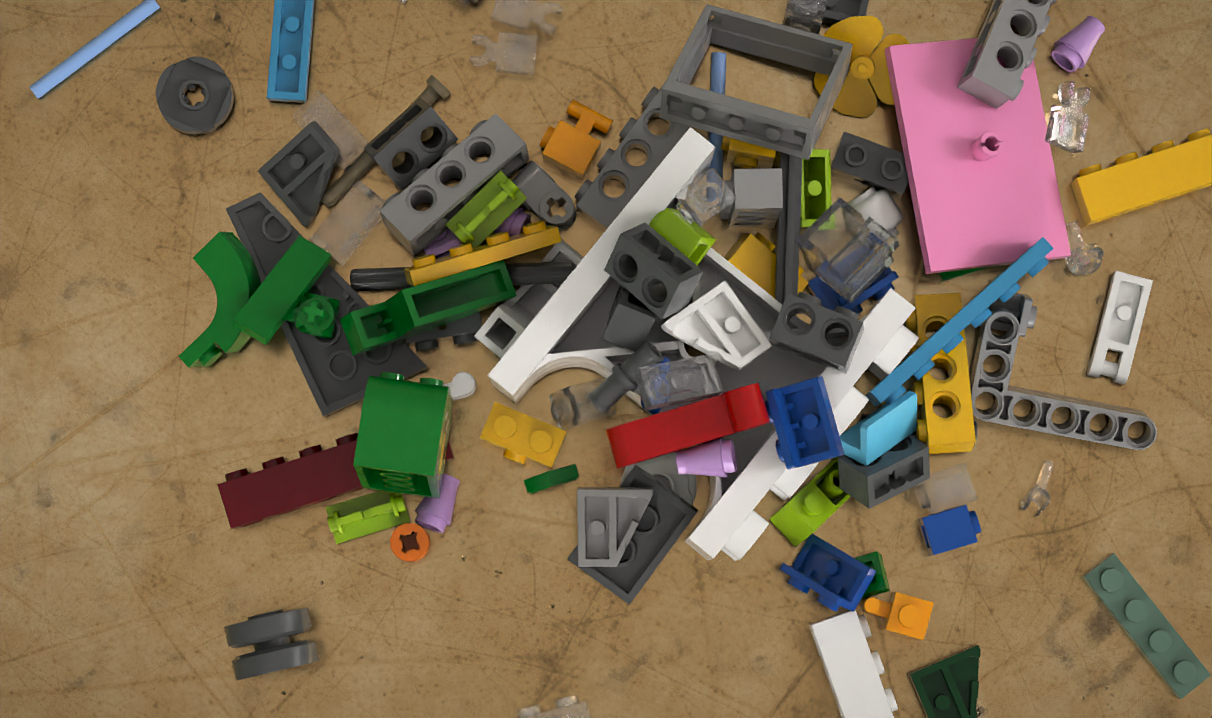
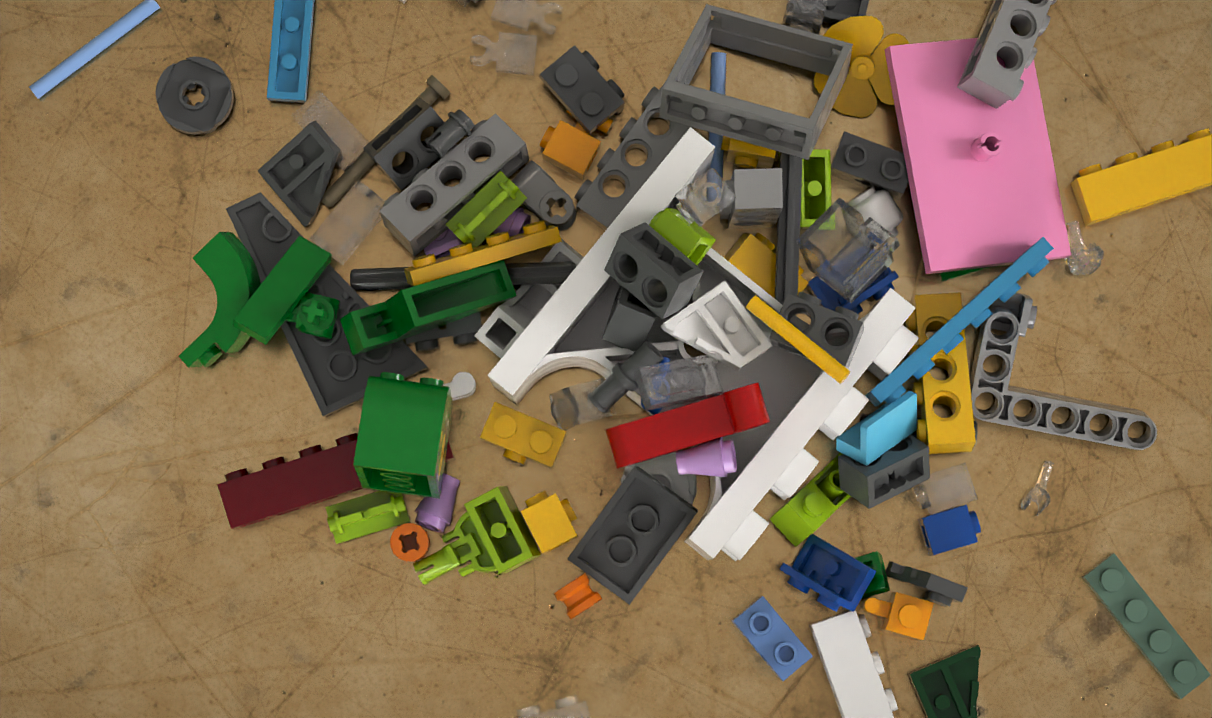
dark grey wheel [224,607,320,681] -> none
green tile [524,464,579,494] -> none
light grey wing [577,487,654,567] -> none
blue bracket [765,376,845,470] -> none
clear plate [1045,80,1090,153] -> none
lavender cone [1051,16,1105,72] -> none
white plate [1087,271,1153,385] -> none
none -> lime brick [413,486,541,585]
none -> dark grey pin [425,109,475,158]
none -> yellow brick [521,491,578,554]
none -> dark grey bracket [539,45,625,135]
none -> orange wheel [554,573,602,620]
none -> medium blue brick [731,596,813,681]
none -> yellow bar [746,295,851,384]
none -> dark grey wing [886,561,968,607]

